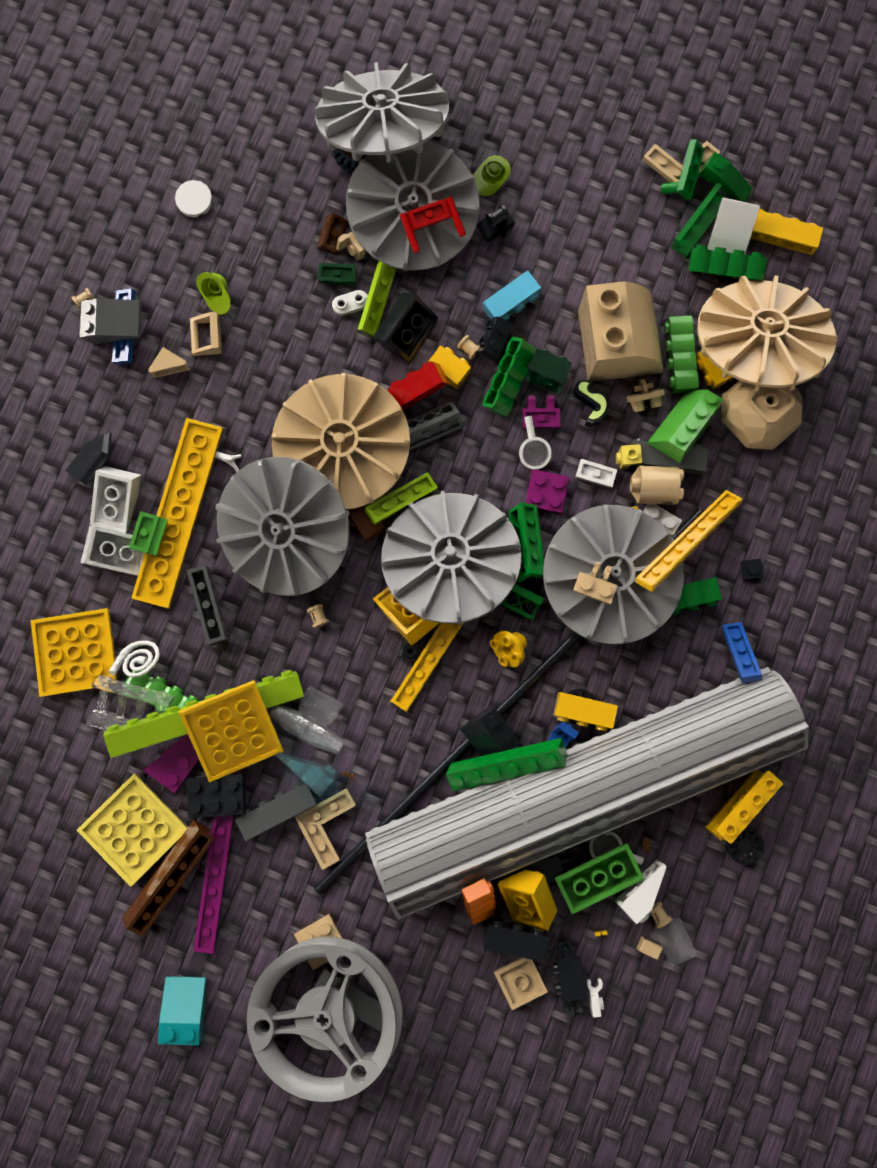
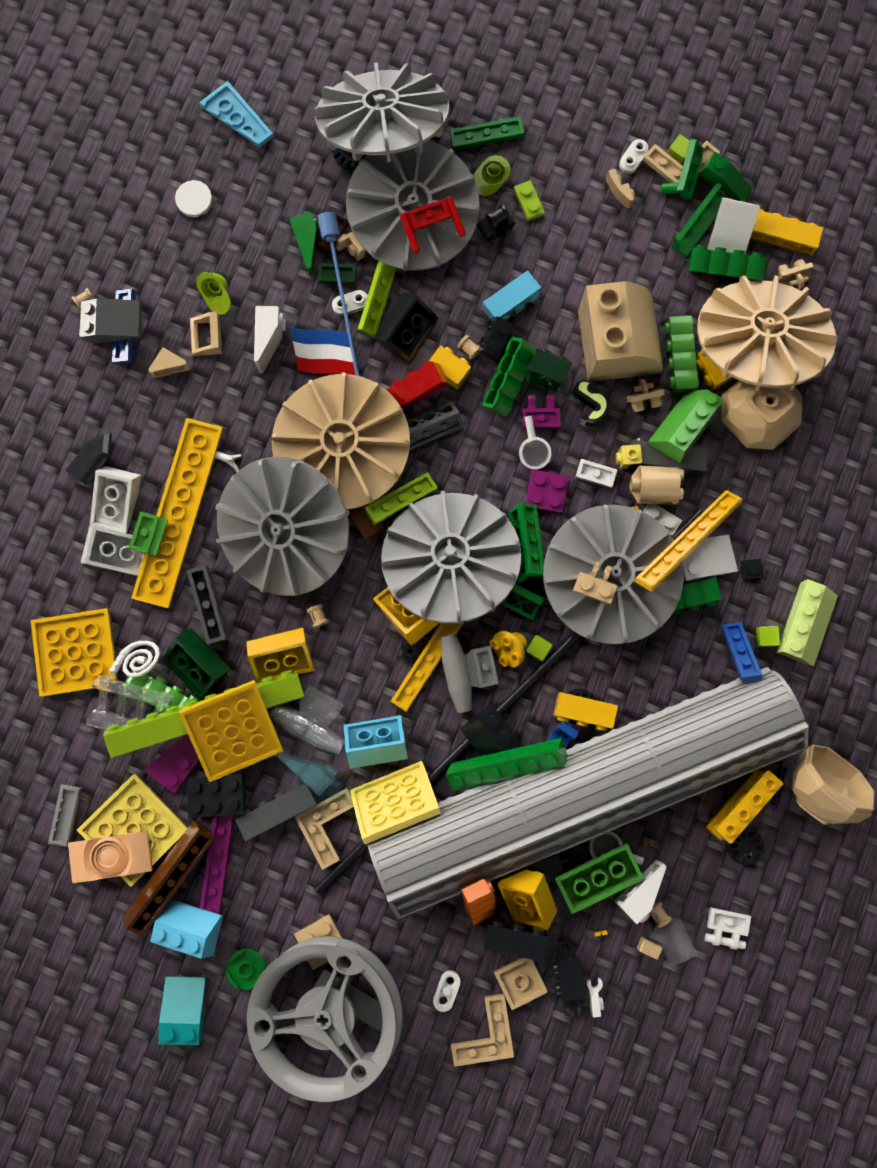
none -> light grey plate [48,784,82,847]
none -> light nougat slope [68,830,153,883]
none -> medium azure slope [150,900,223,959]
none -> dark green slope [162,628,230,700]
none -> medium azure wing [199,81,274,148]
none -> green tile [226,949,266,990]
none -> yellow slope [247,628,314,683]
none -> white slope [254,306,286,373]
none -> green slope [289,212,319,276]
none -> flag [290,212,361,377]
none -> medium azure slope [344,715,408,769]
none -> light yellow plate [350,761,441,844]
none -> white plate [433,970,460,1012]
none -> light grey plate [441,634,499,713]
none -> green plate [449,116,524,150]
none -> tan plate [451,993,514,1067]
none -> lime plate [513,180,545,222]
none -> lime piece [526,635,552,662]
none -> tan slope [606,169,635,209]
none -> white plate [619,139,648,174]
none -> lime piece [668,134,690,163]
none -> white slope [683,535,738,583]
none -> white plate [704,907,751,950]
none -> lime piece [756,626,780,647]
none -> black bar [770,766,787,806]
none -> yellowish green slope [776,579,838,667]
none -> tan hips [777,259,814,290]
none -> tan rock [792,744,874,825]

